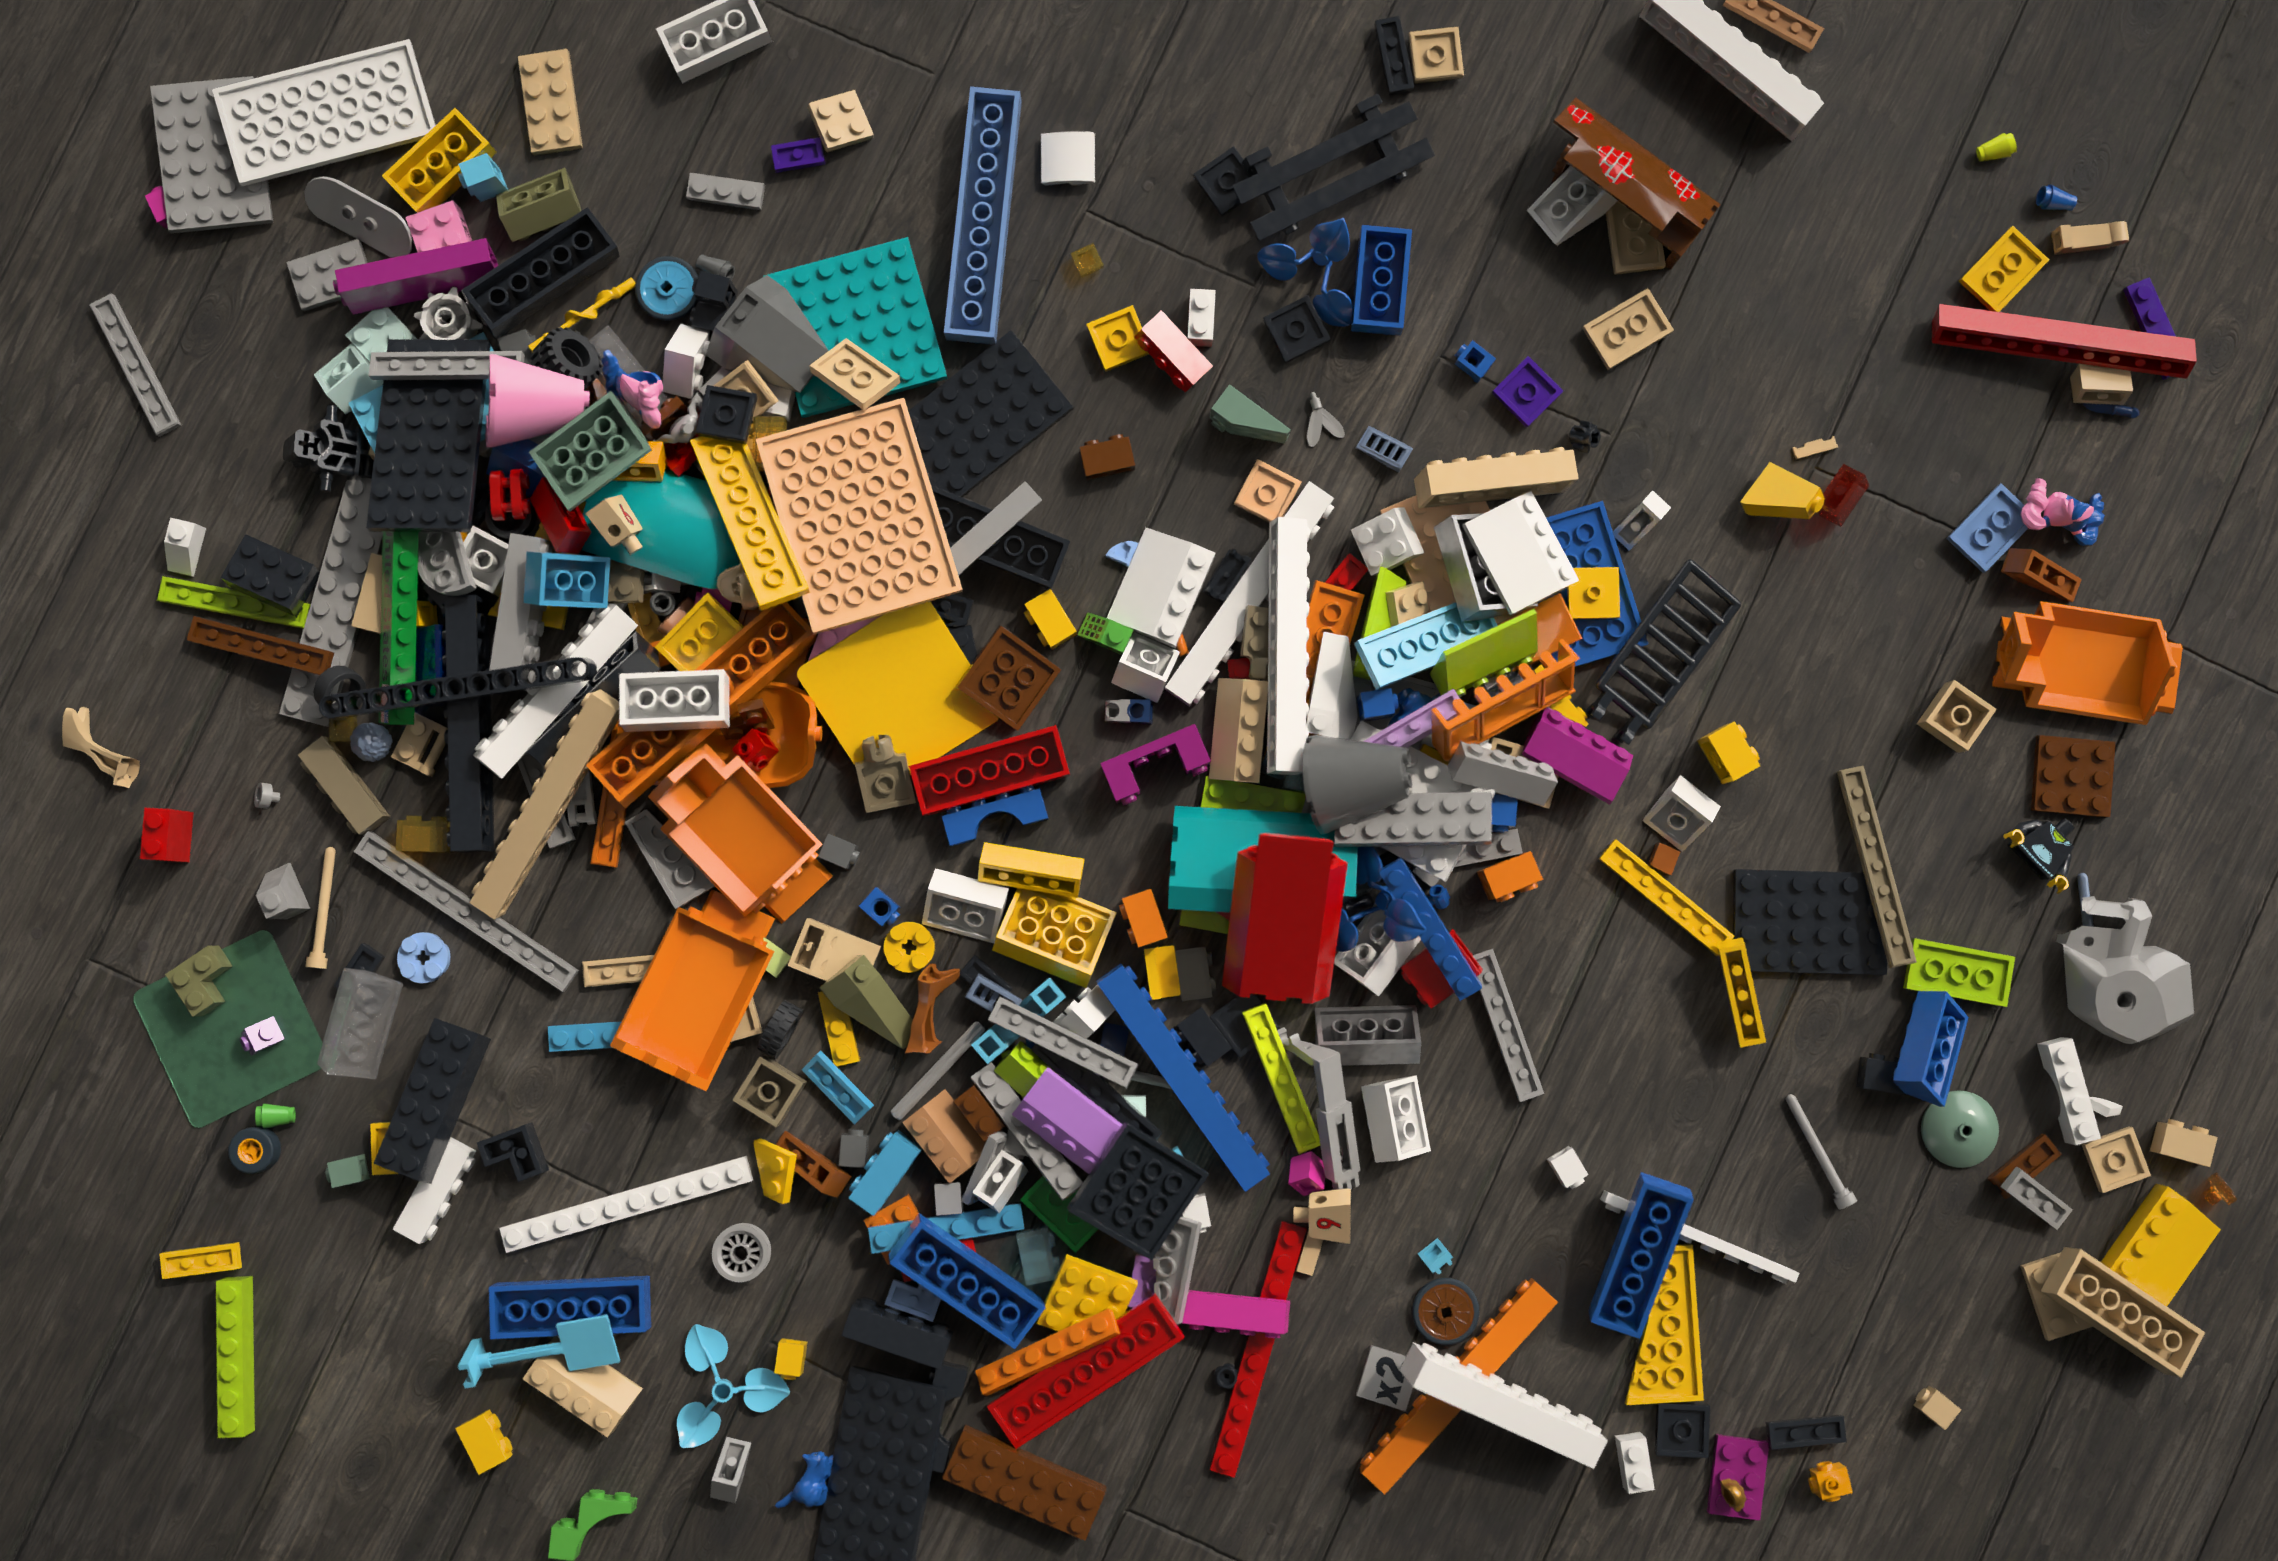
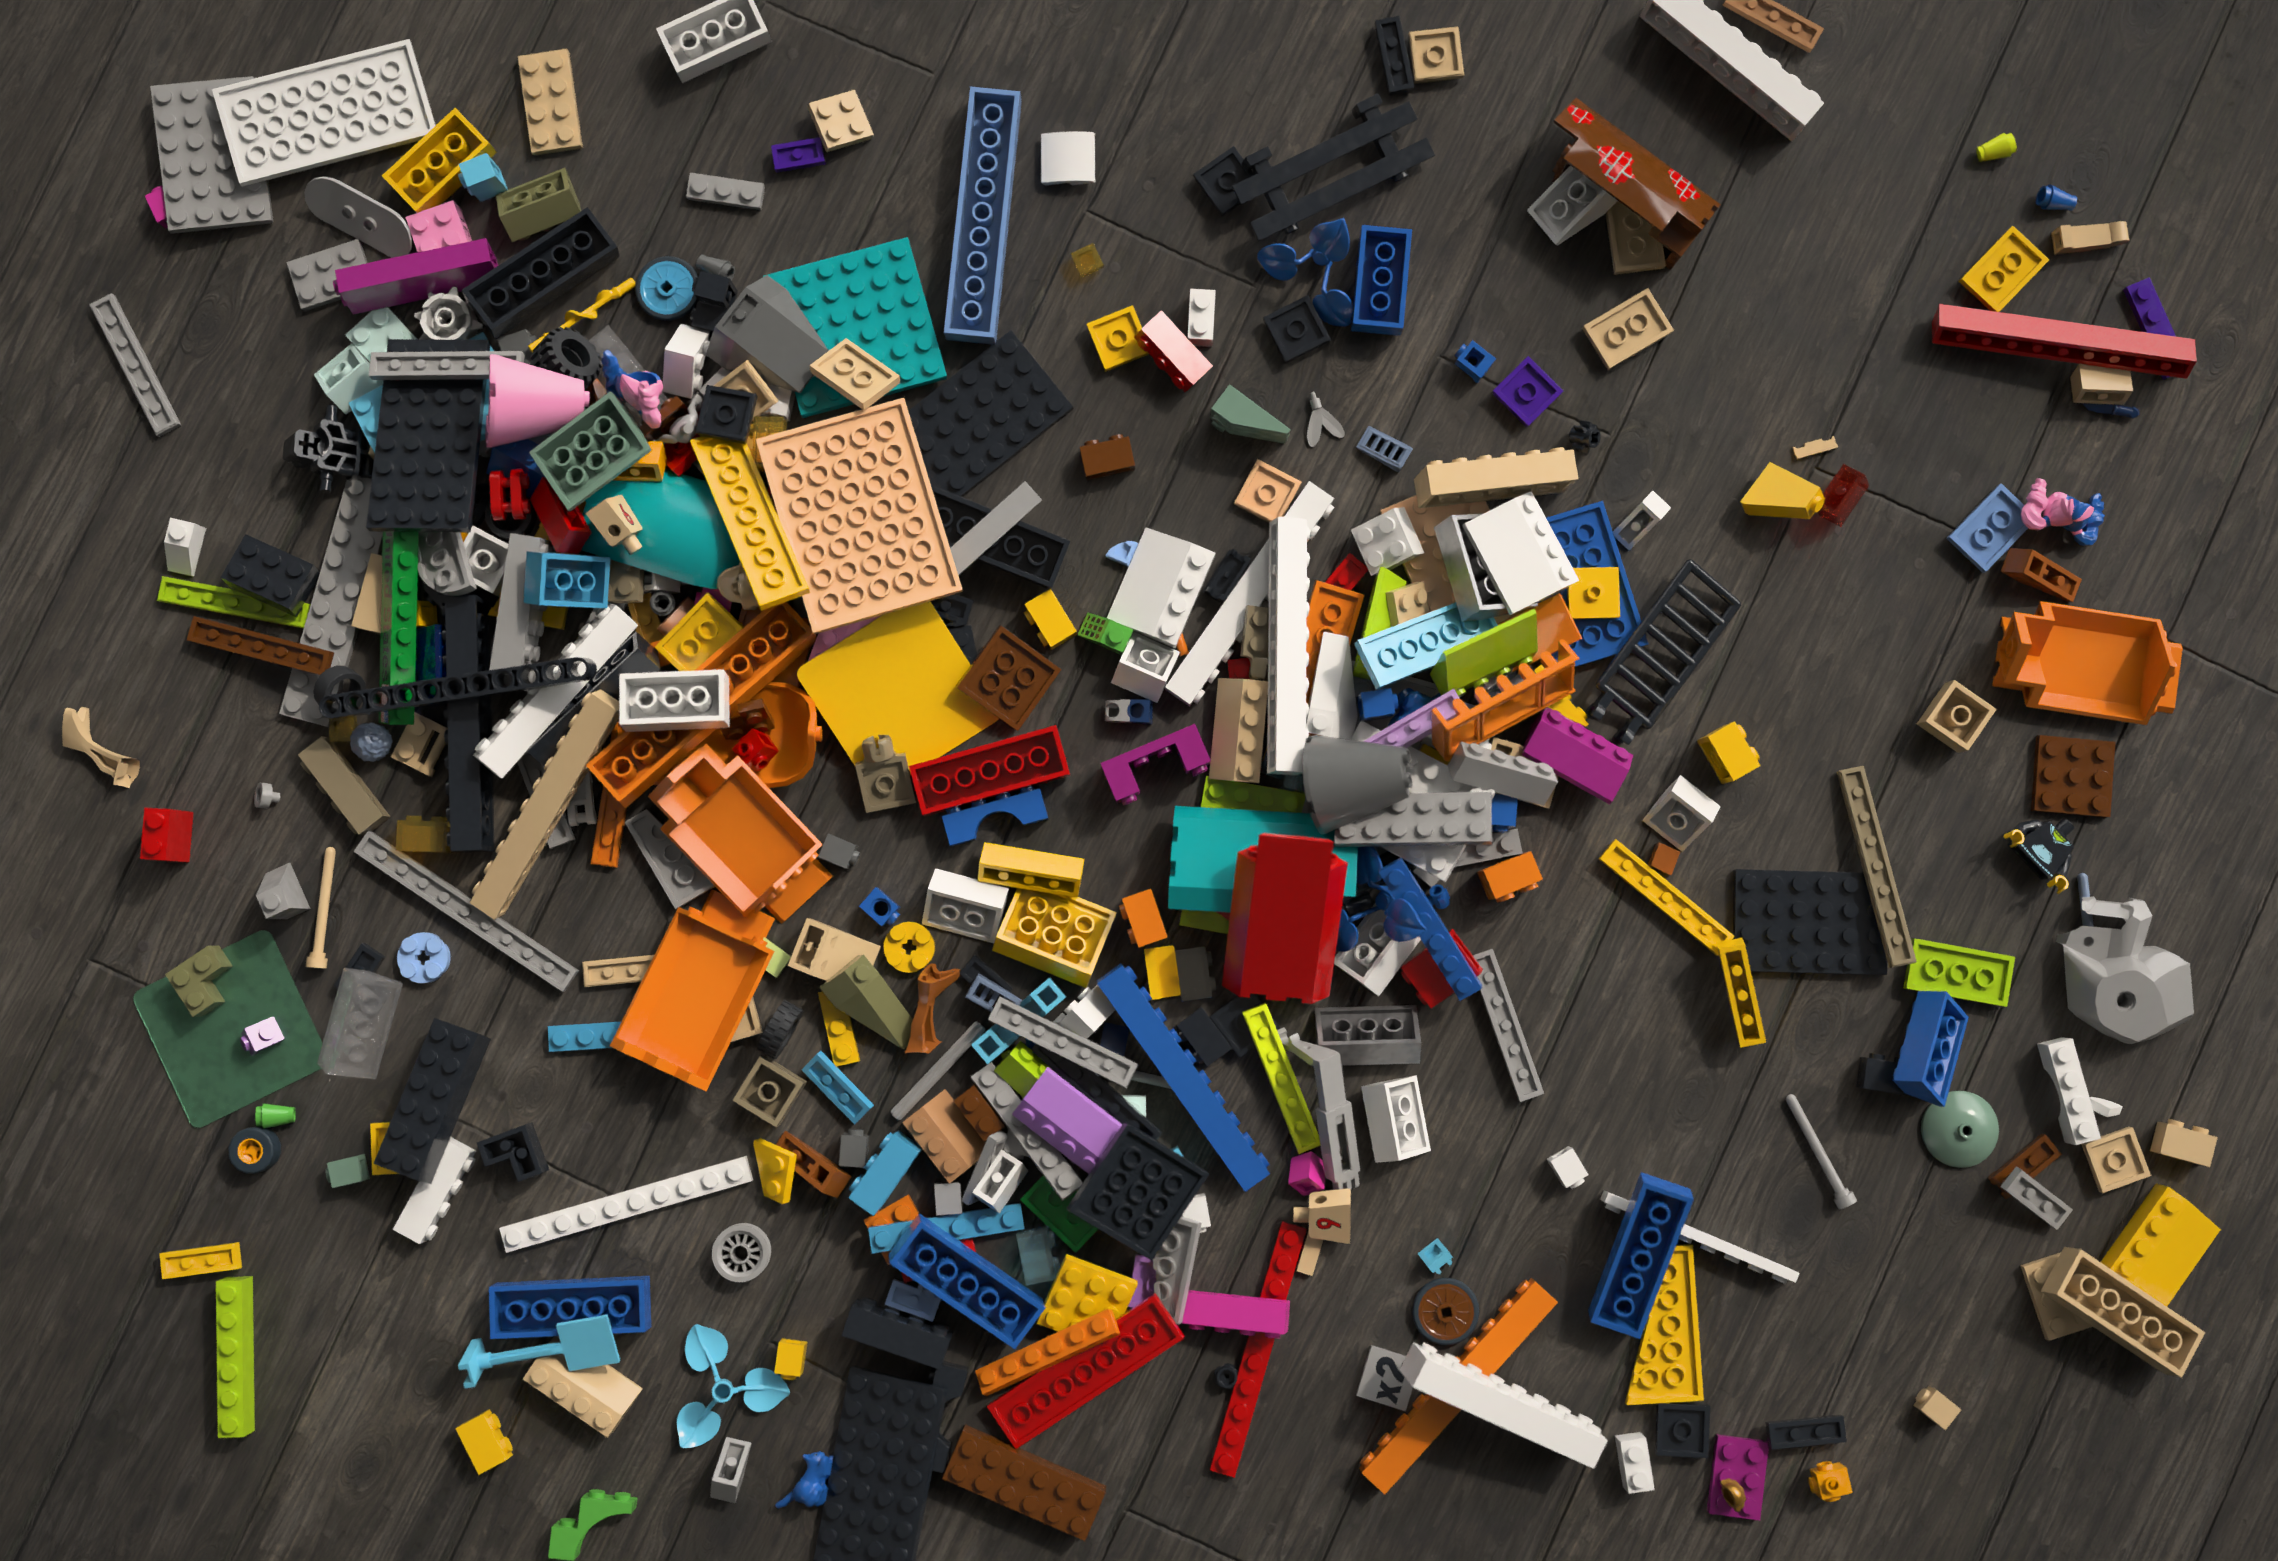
clear orange tile [2203,1172,2237,1206] -> none

